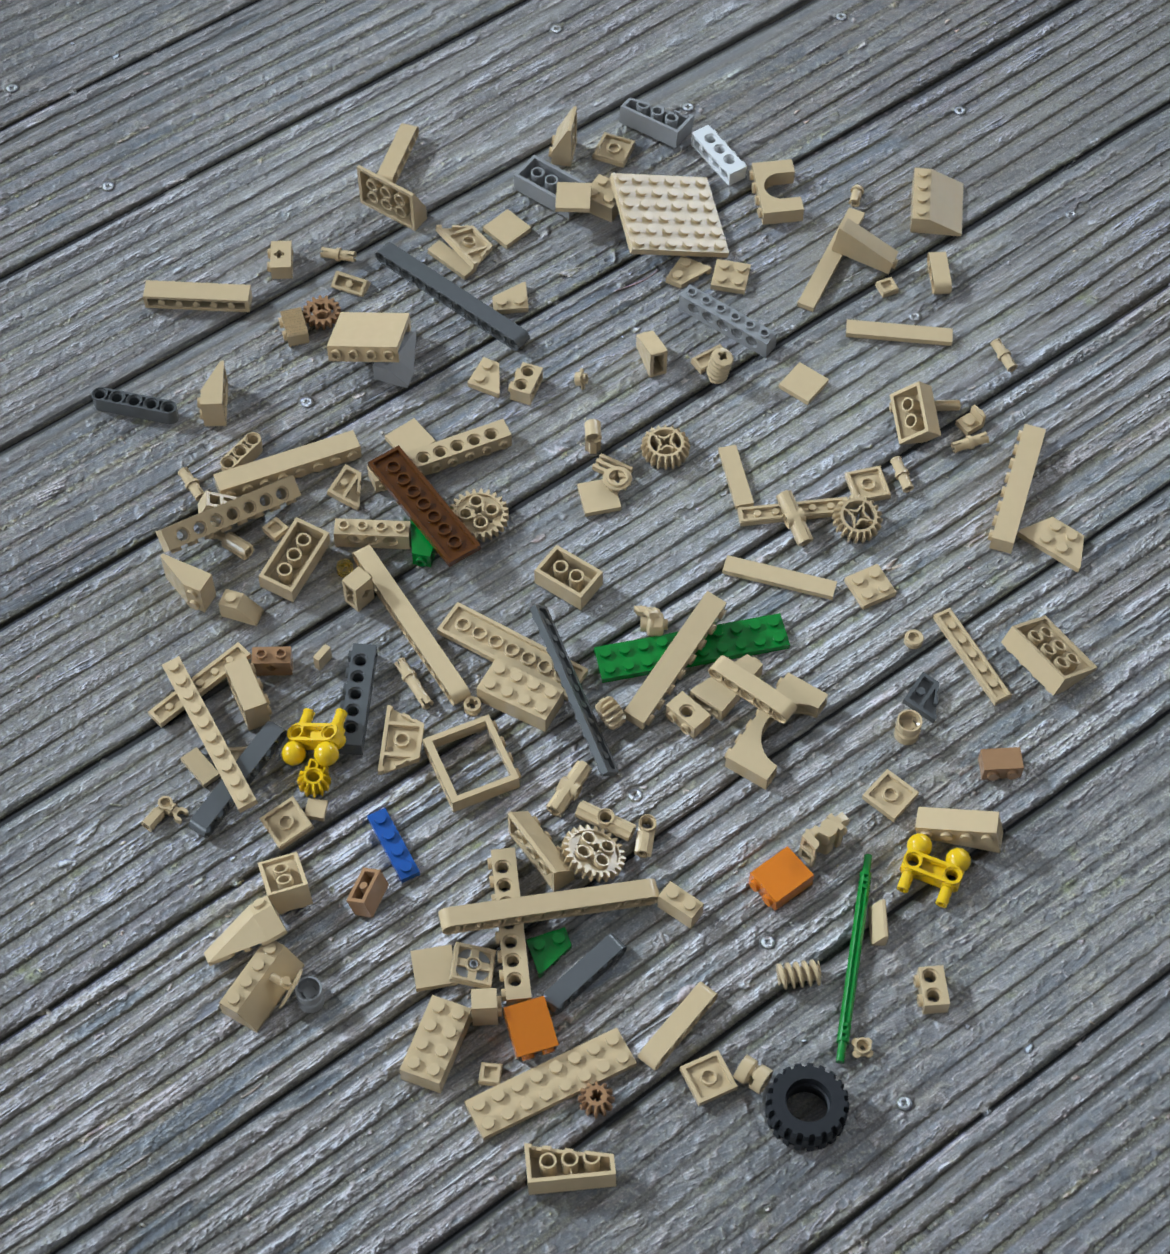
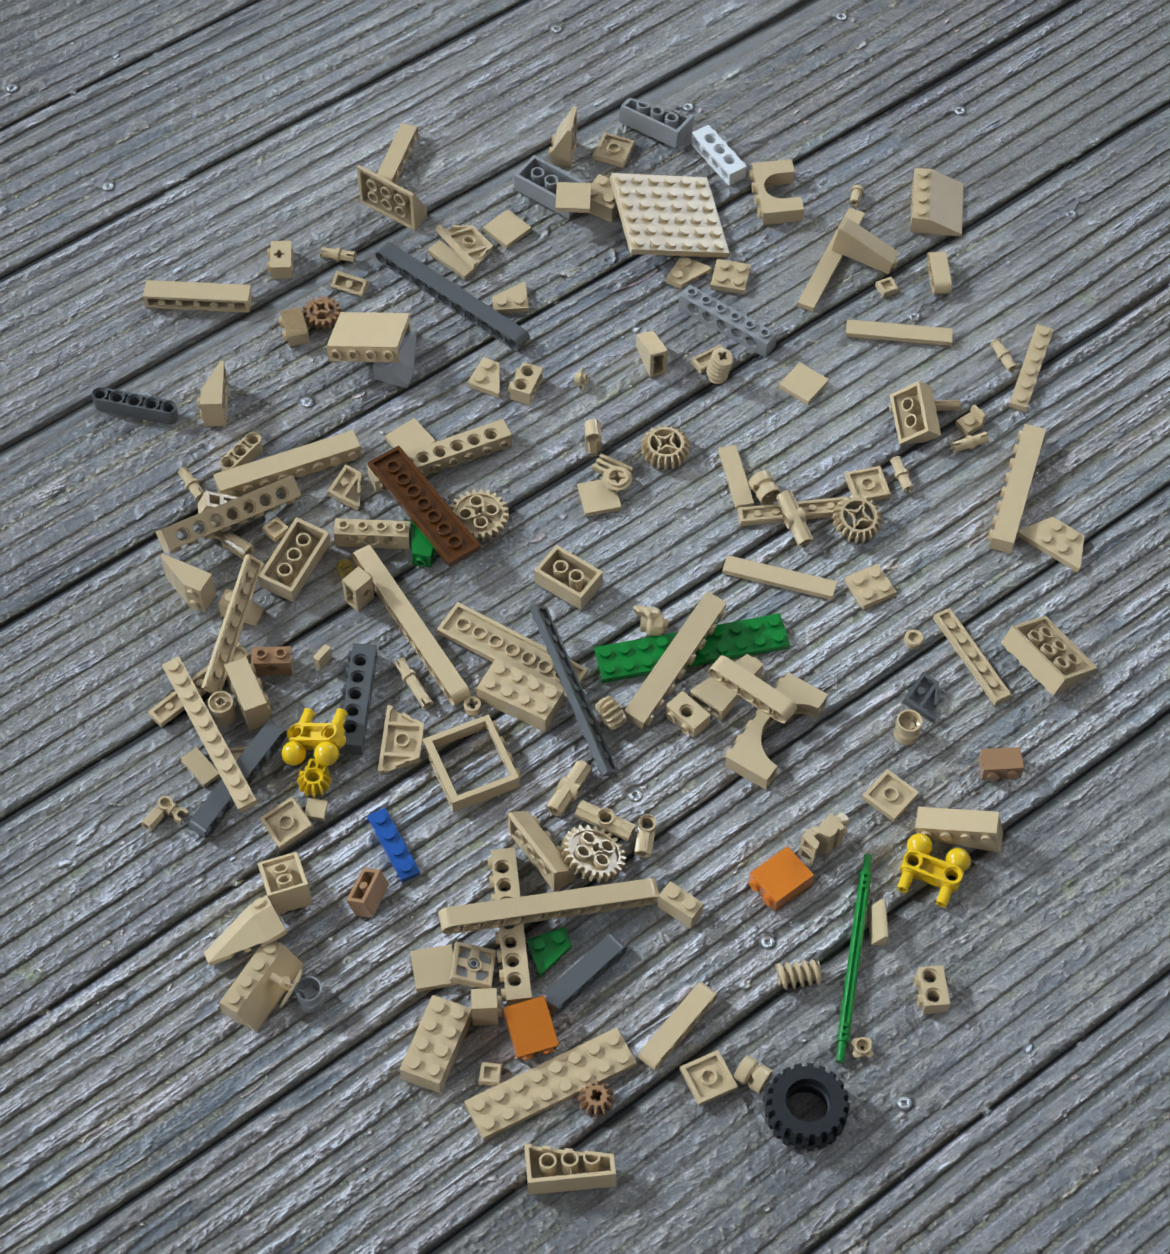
none -> tan tile [201,554,264,694]
none -> tan wheel [208,691,237,727]
none -> tan wheel [749,470,781,505]
none -> tan plate [1009,324,1054,412]

